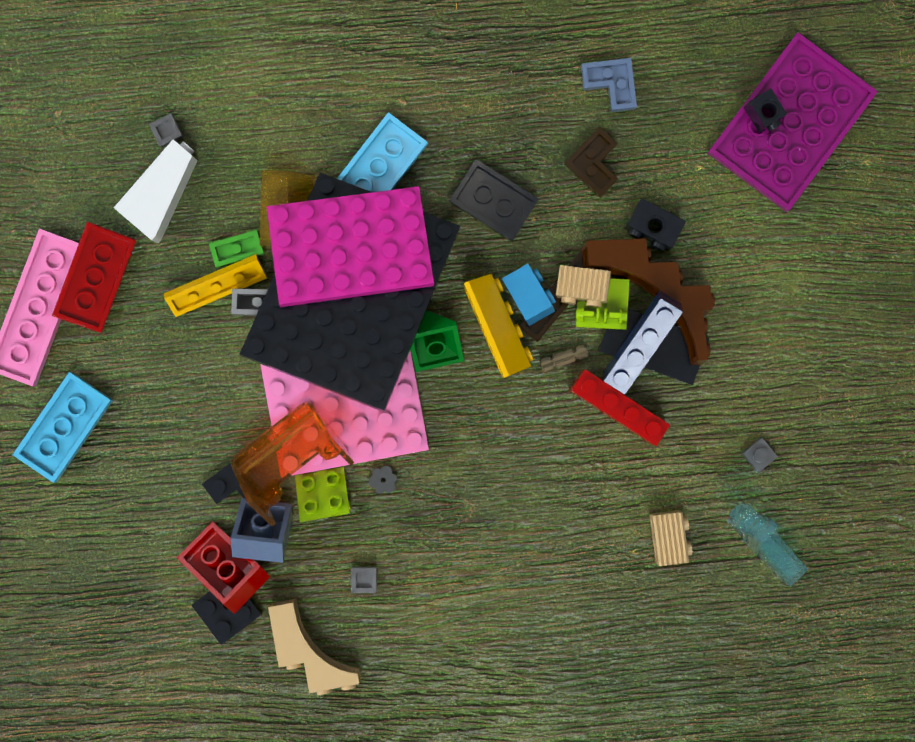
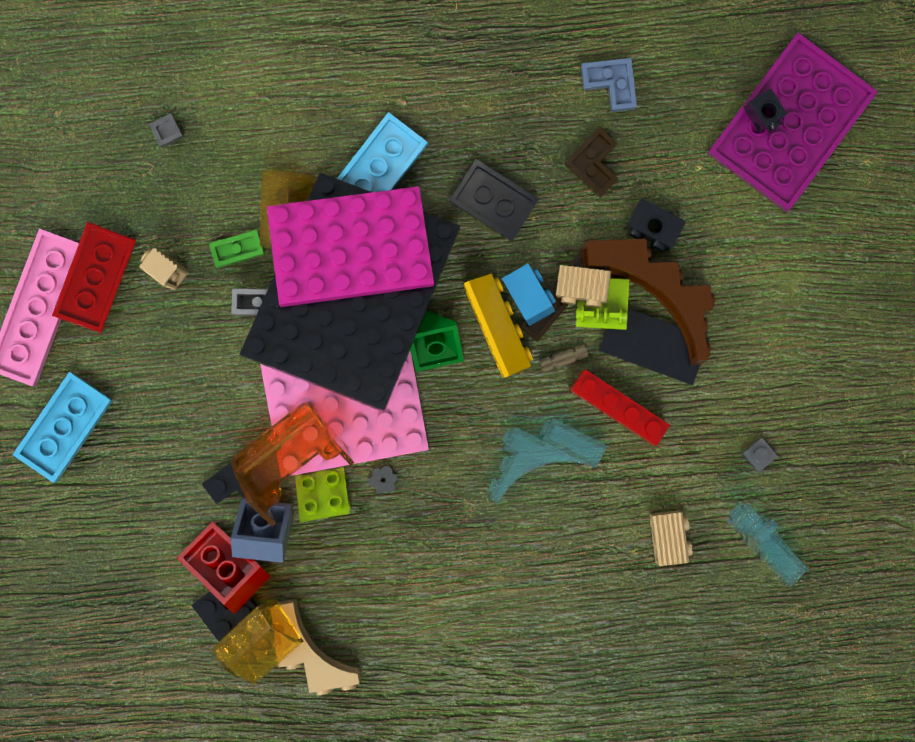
white slope [114,140,198,243] -> none
yellow plate [164,254,267,317] -> none
flat silver plate [351,566,377,593] -> none
brick [604,291,683,394] -> none
none -> tan brick [139,248,189,290]
none -> clear yellow slope [211,599,304,684]
none -> clear light blue arch [487,418,608,503]

